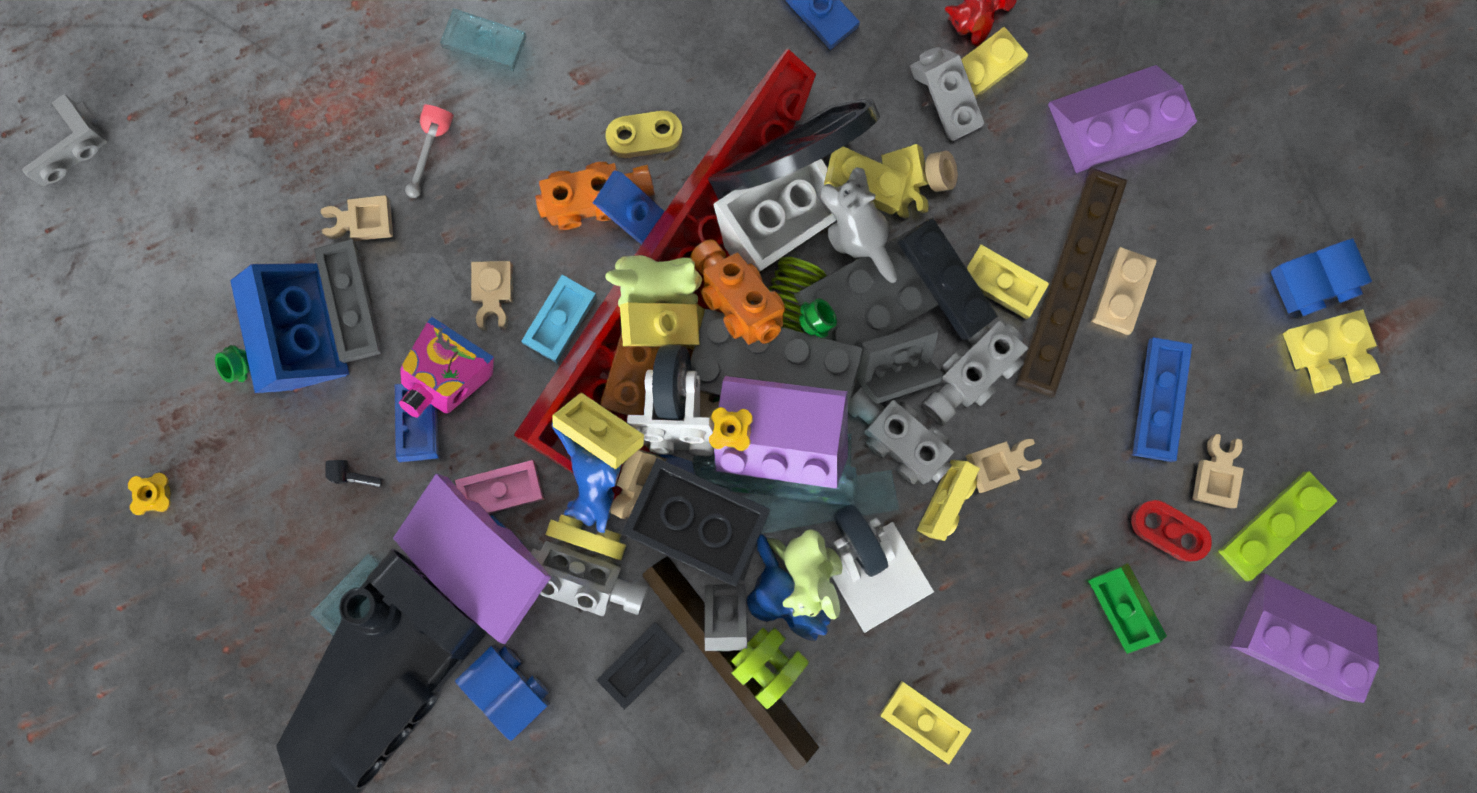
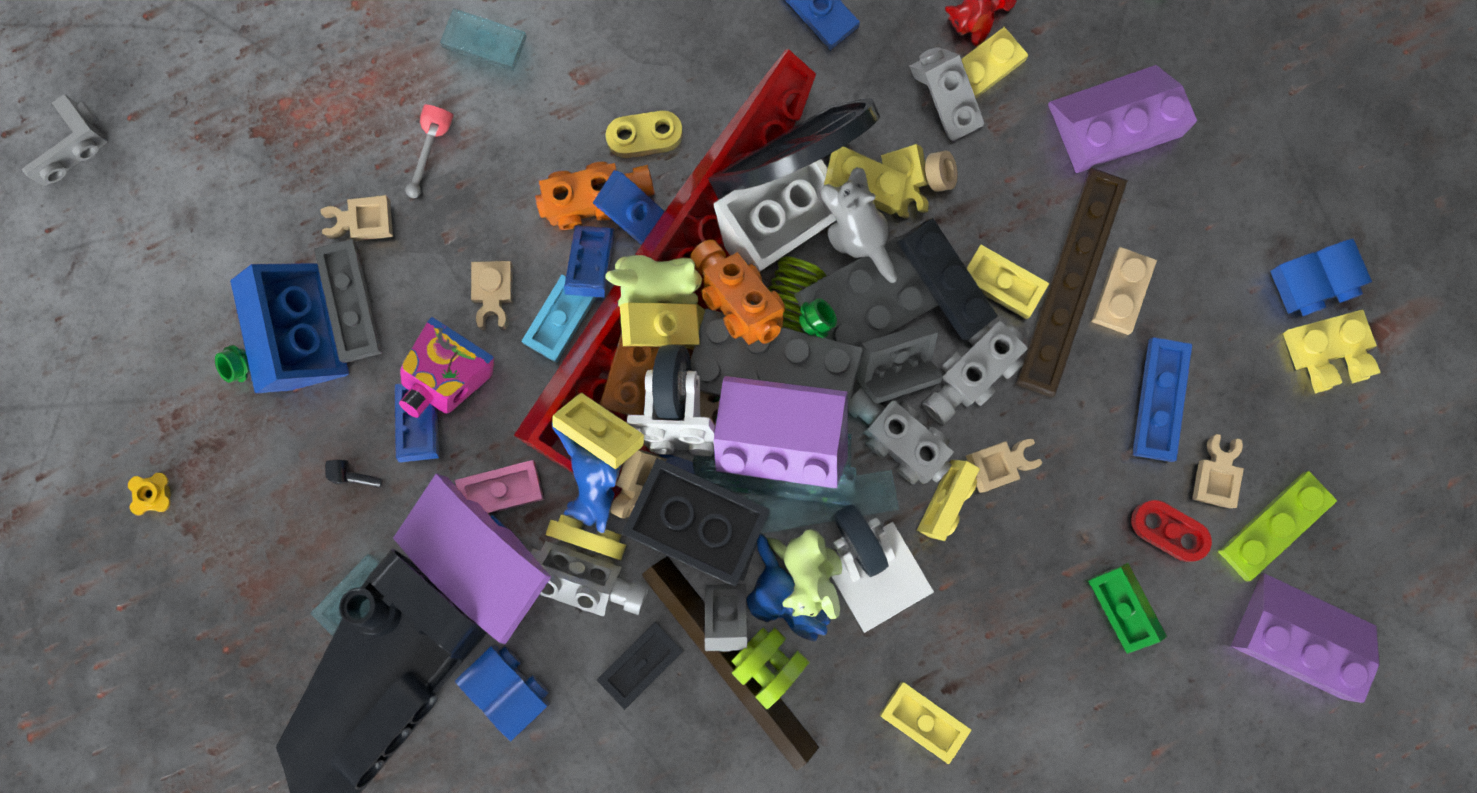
yellow plate [709,407,753,451] -> none
none -> blue plate [564,225,614,298]

